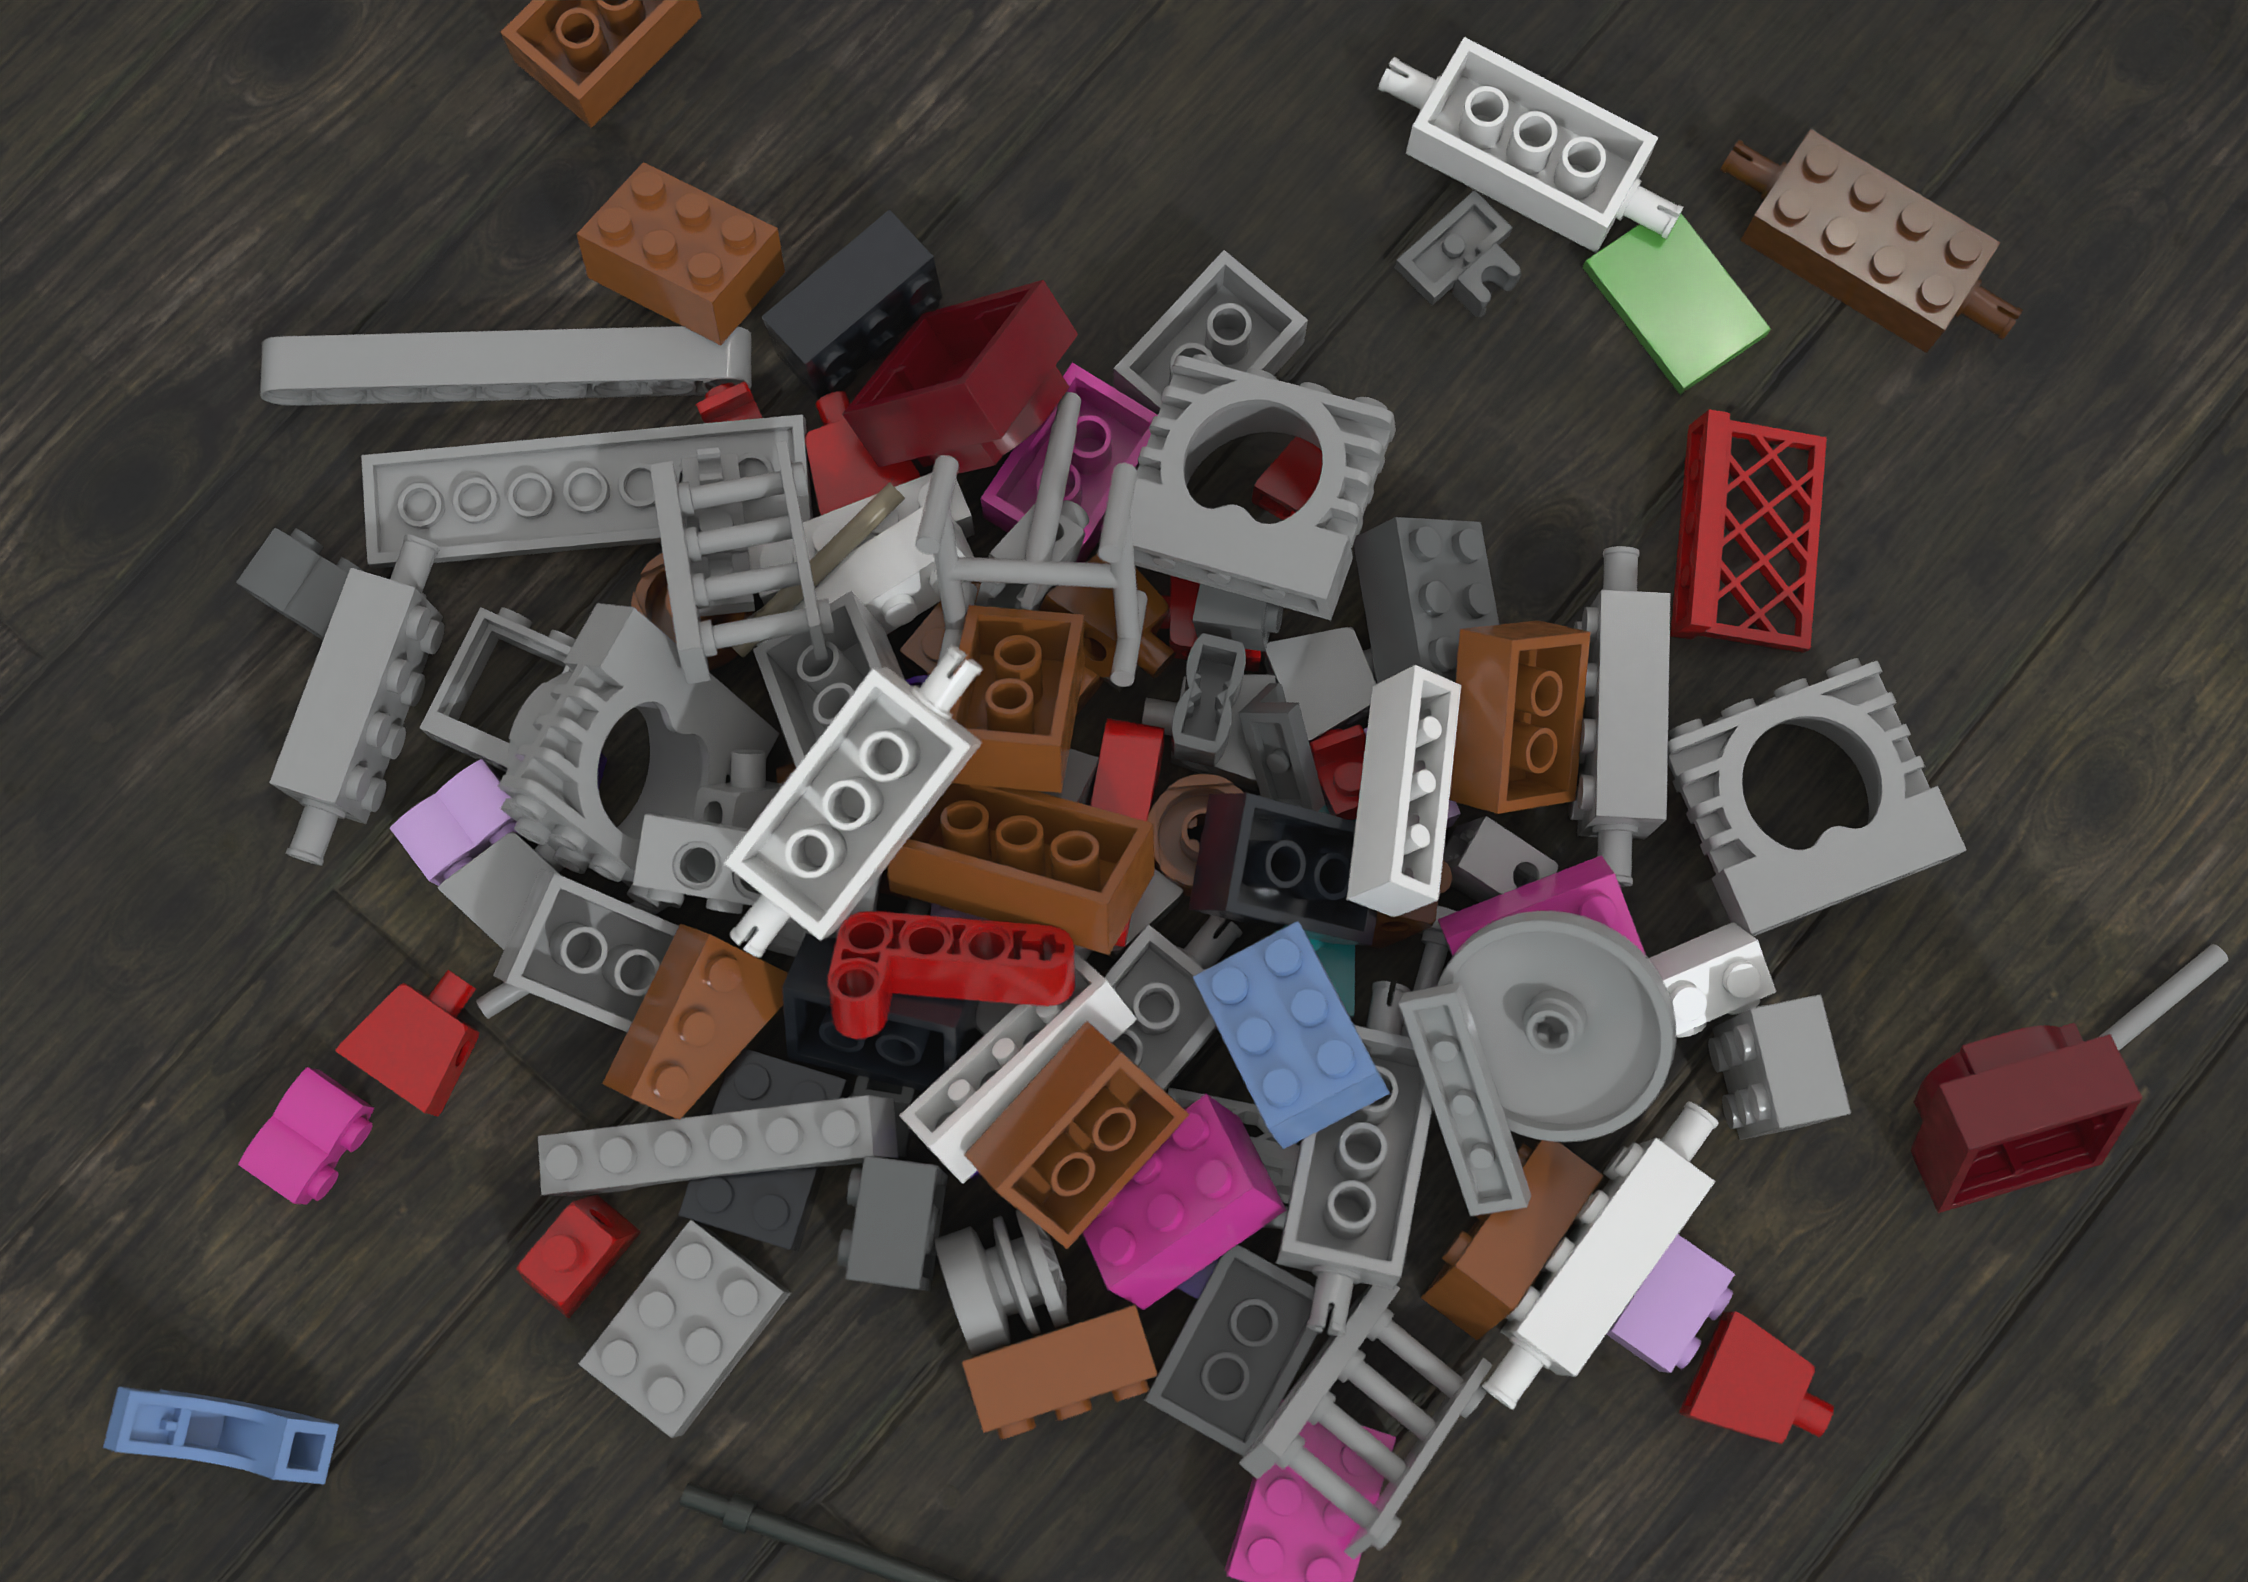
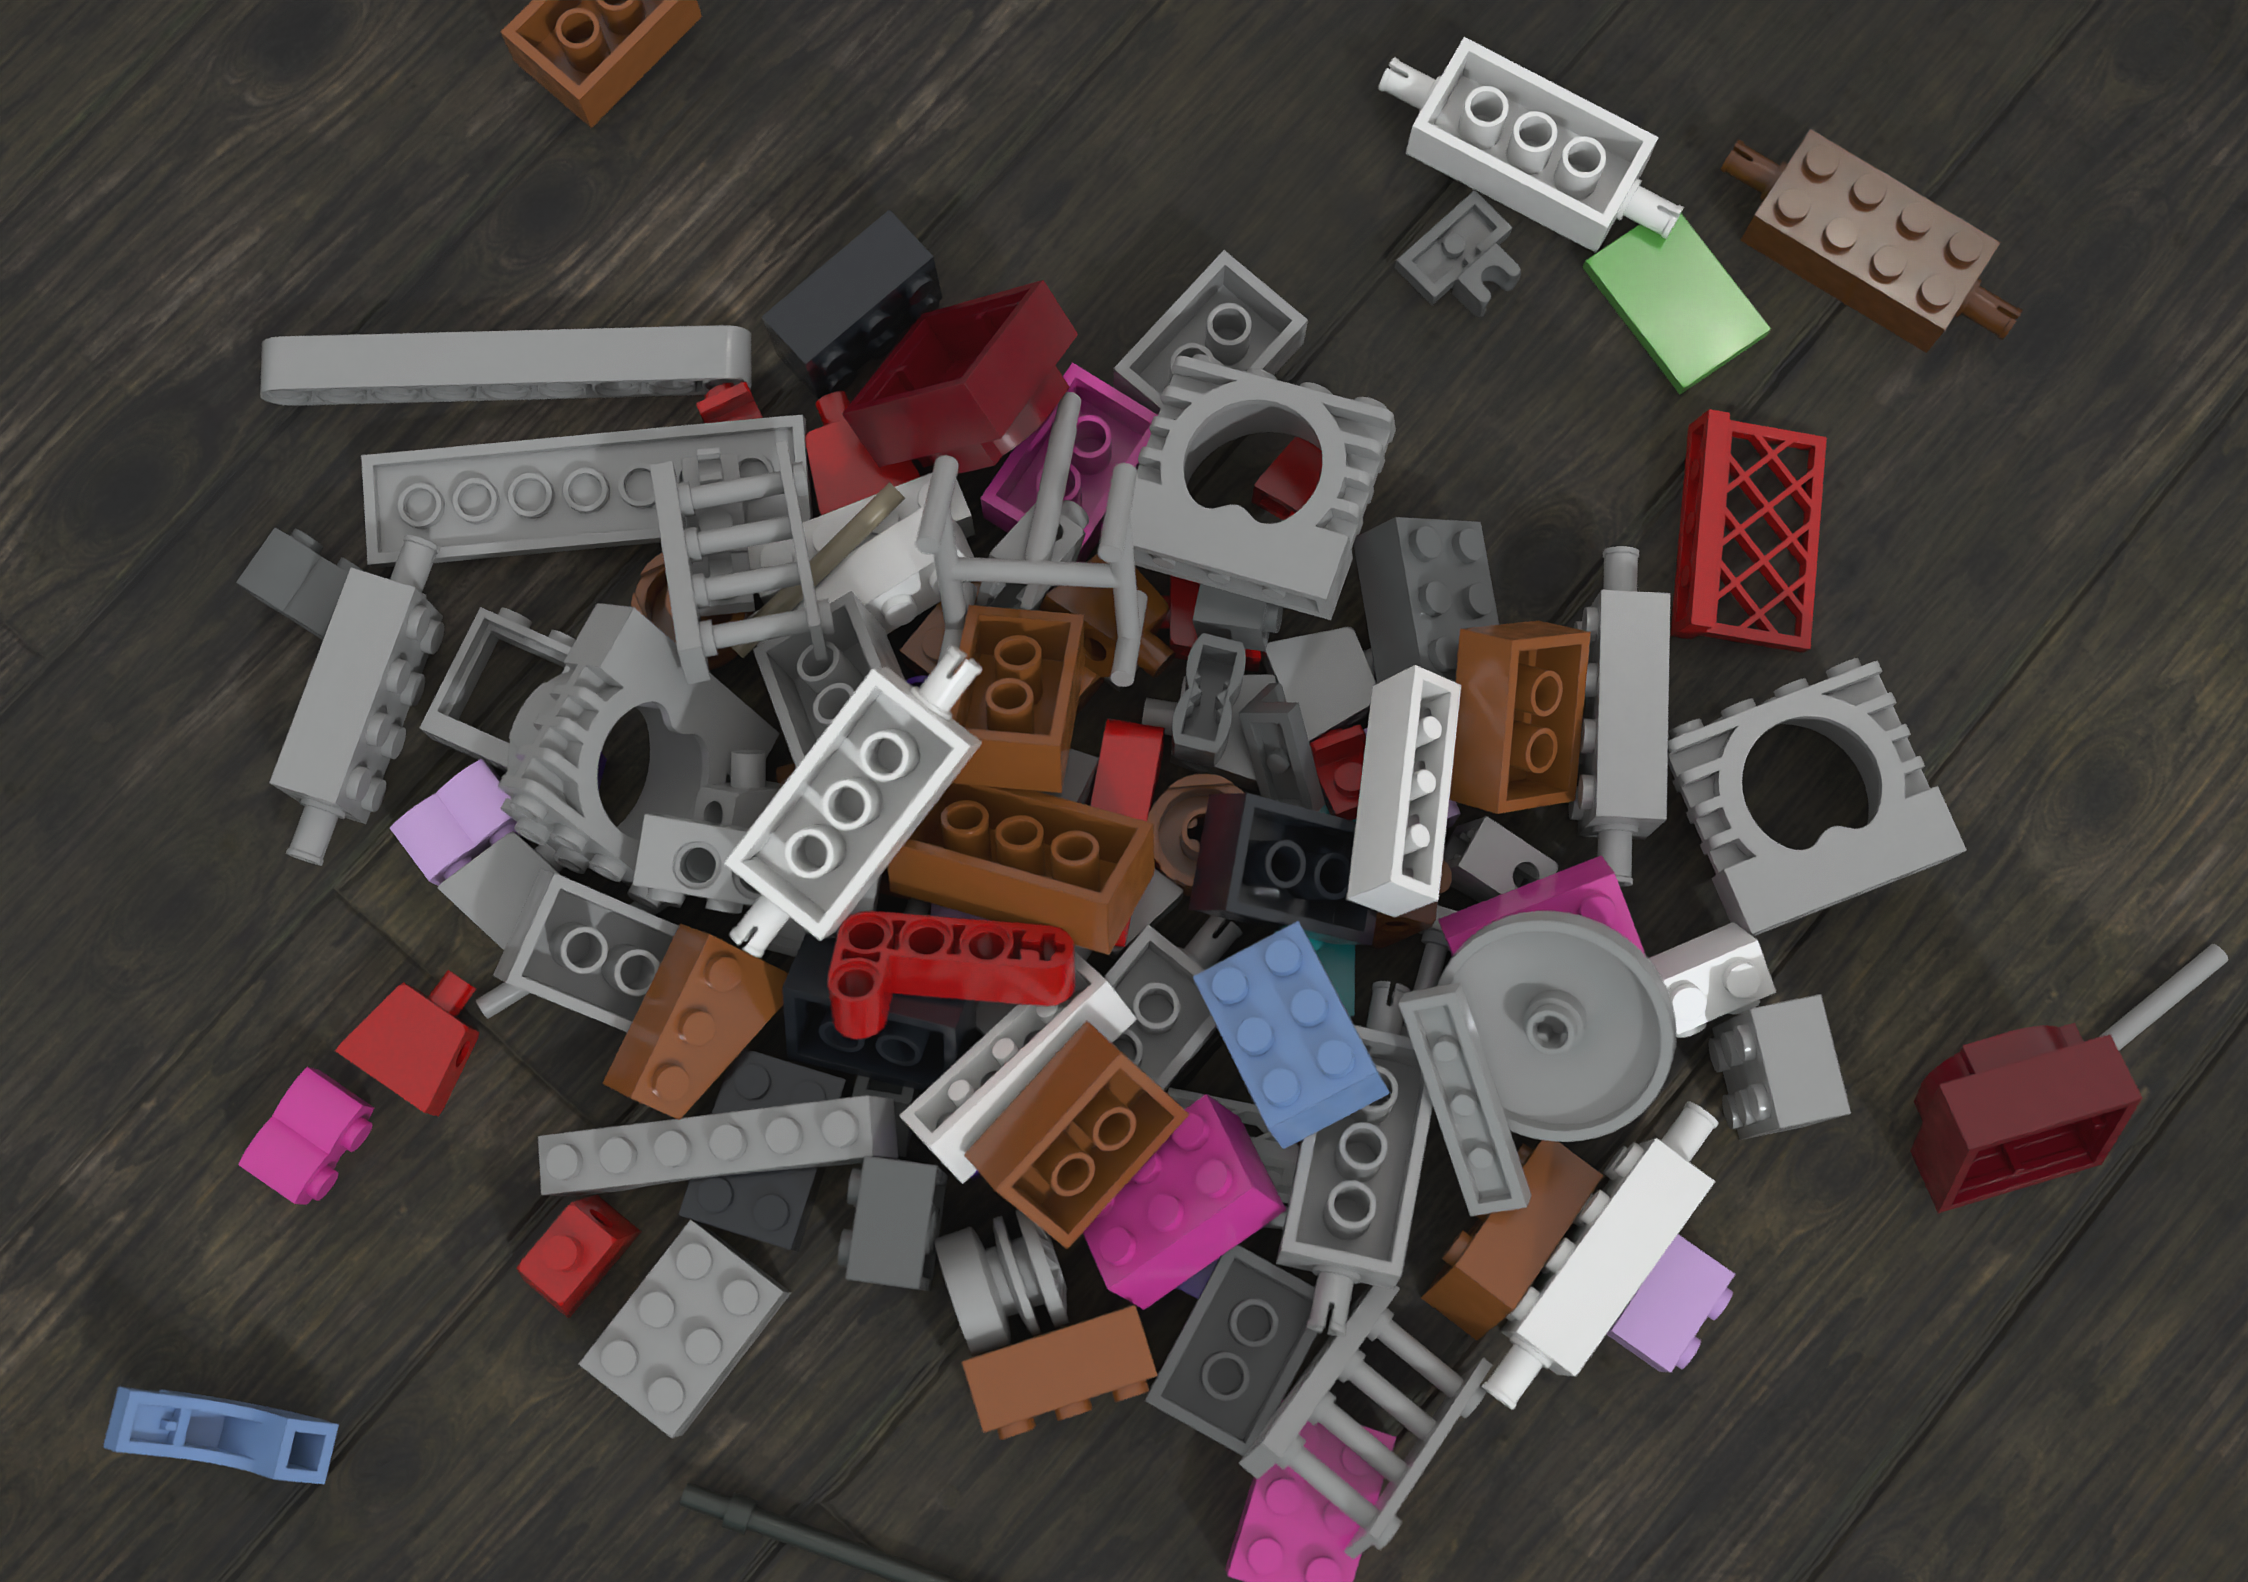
dark orange brick [577,162,785,345] -> none
red torso [1679,1311,1834,1444] -> none

